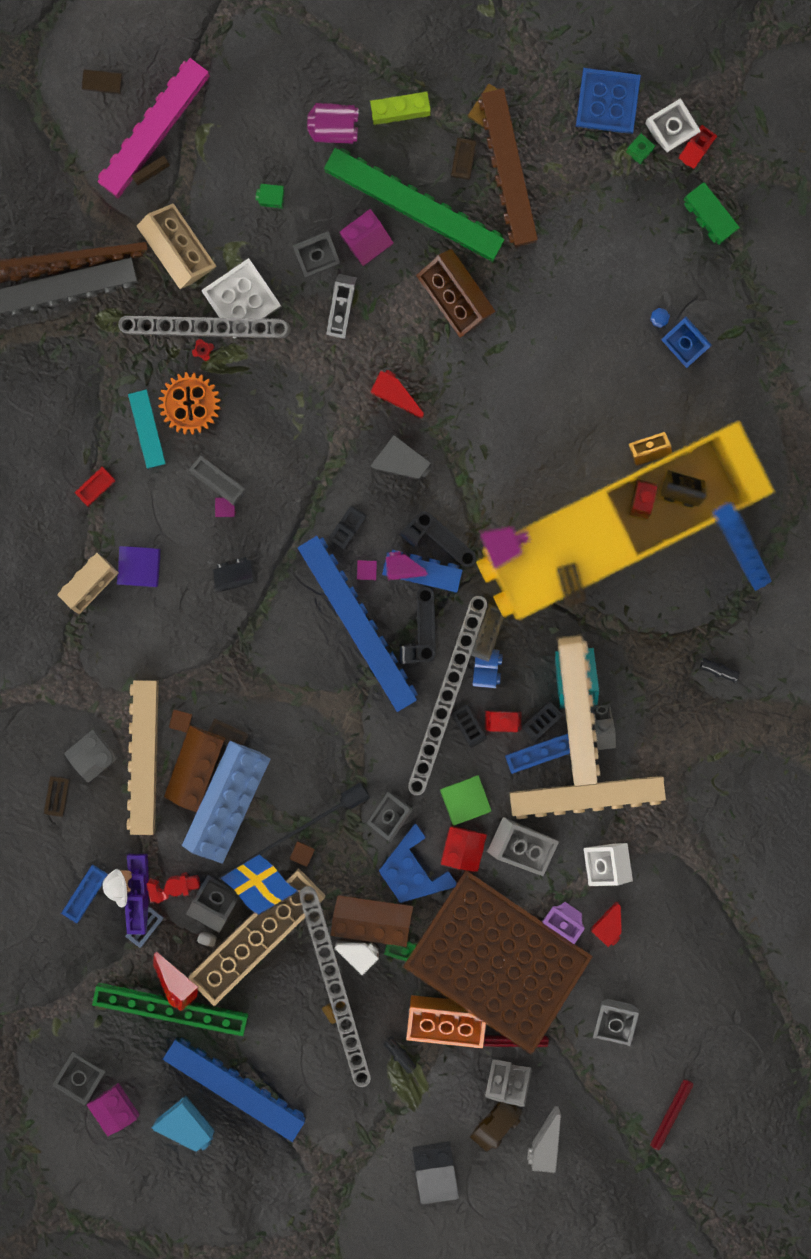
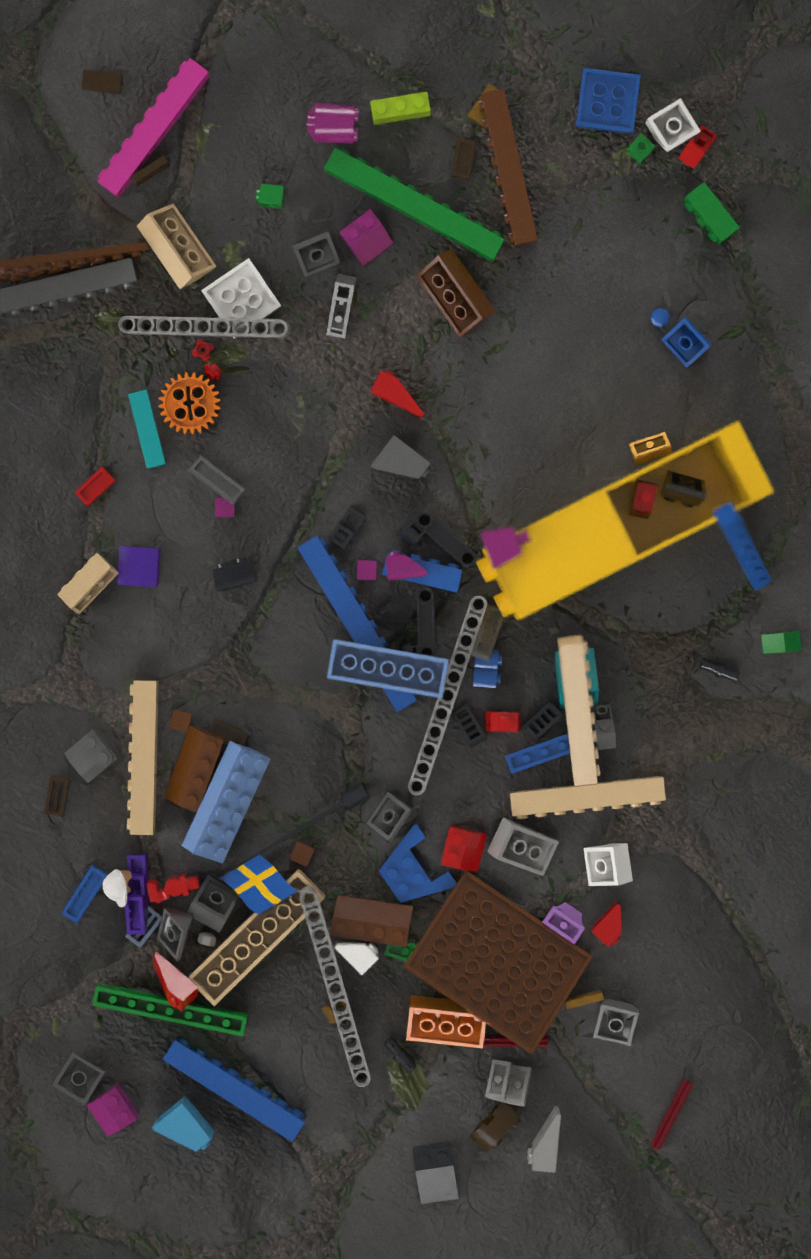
bright green slope [440,775,491,825] -> none
dark brown tile [556,563,586,606] -> none
none -> dark grey slope [157,907,193,961]
none -> red plate [204,362,222,381]
none -> medium blue brick [327,639,449,698]
none -> pearl gold tile [565,990,604,1009]
none -> green slope [761,631,801,654]

